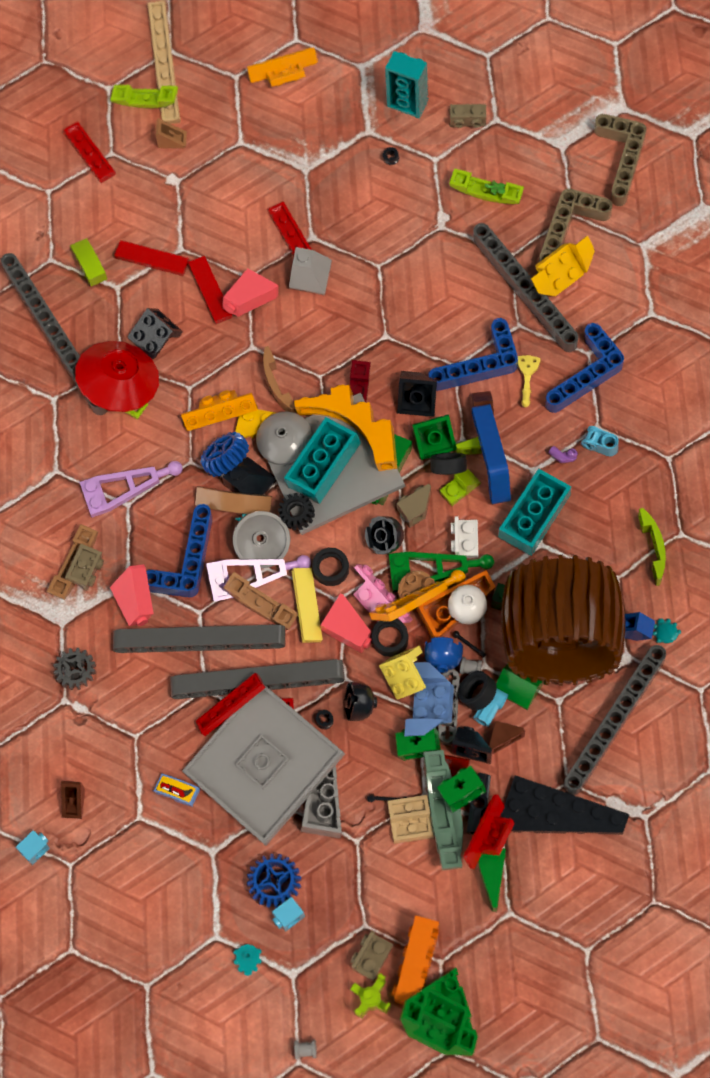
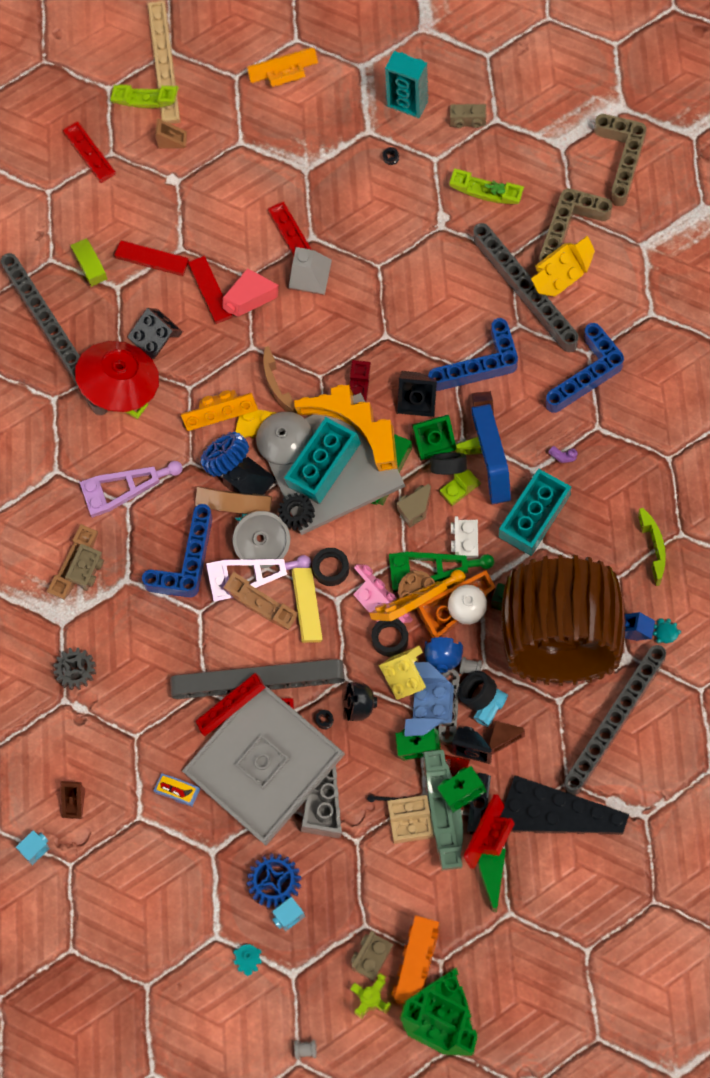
coral slope [110,564,154,626] -> none
dark grey beam [113,625,285,653] -> none
coral slope [321,593,372,653] -> none
black cylinder [365,516,404,555] -> none
black hinge [452,631,486,658] -> none
green slope [496,664,544,710] -> none
light yellow piece [518,355,541,407] -> none
medium azure piece [581,426,619,457] -> none

